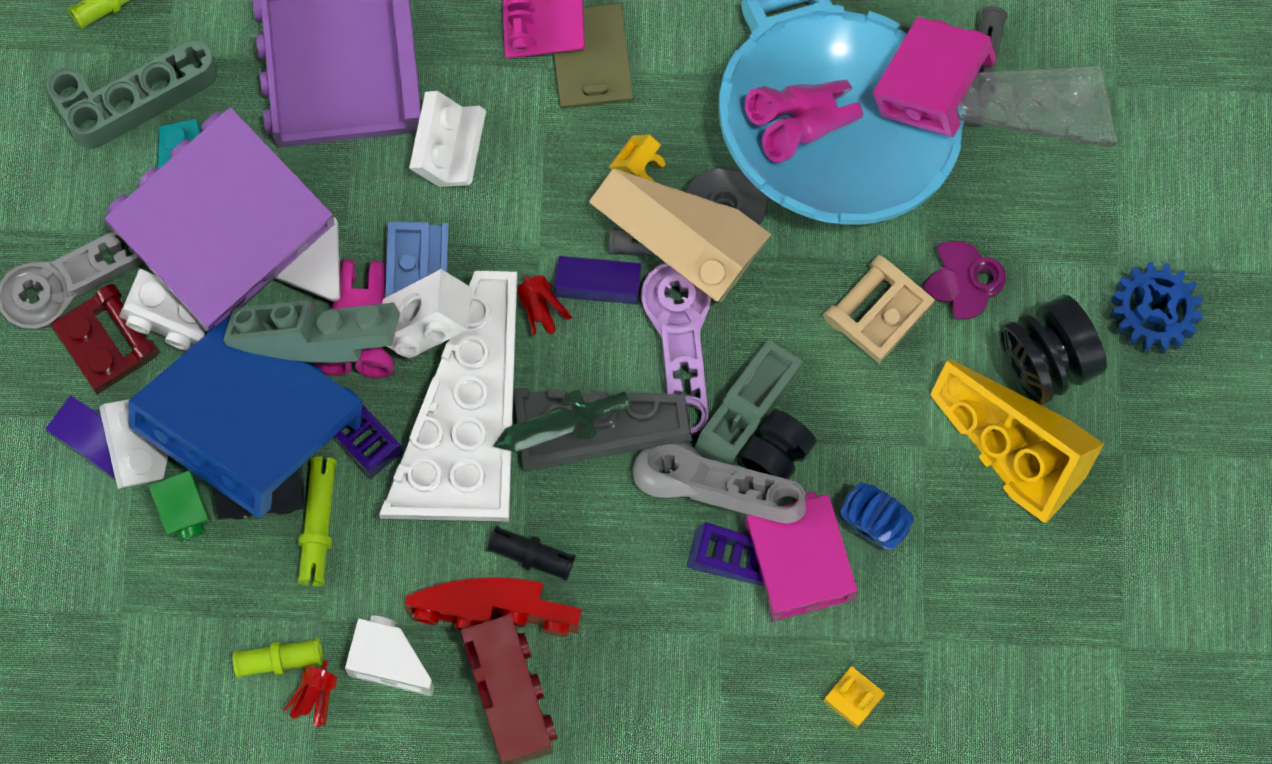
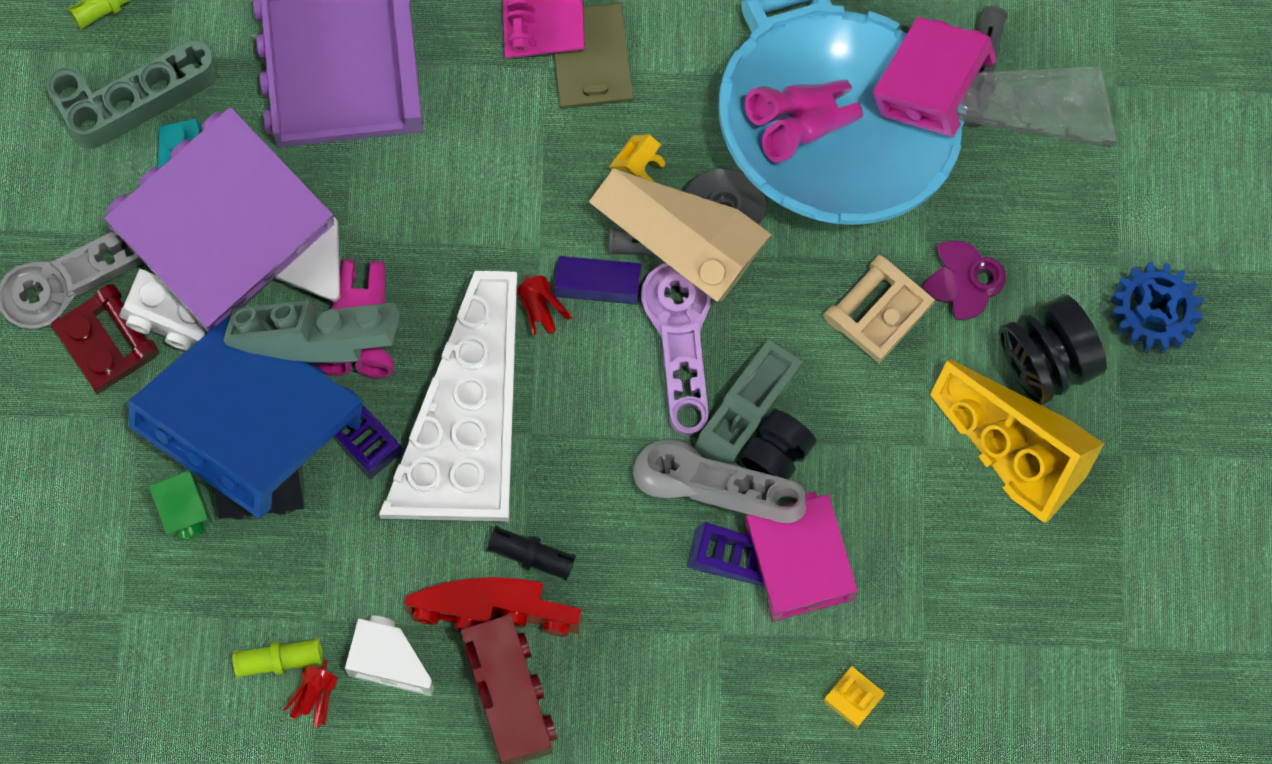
dark purple slope [45,395,116,481] -> none
white wing [99,399,168,489] -> none
lime pin [297,456,337,587] -> none
white brick [382,269,471,359] -> none
medium blue plate [385,221,448,298] -> none
white bracket [409,91,486,187] -> none
clear green sword [493,390,630,452] -> none
dark grey wing [514,388,692,471] -> none
blue gear [839,483,914,550] -> none

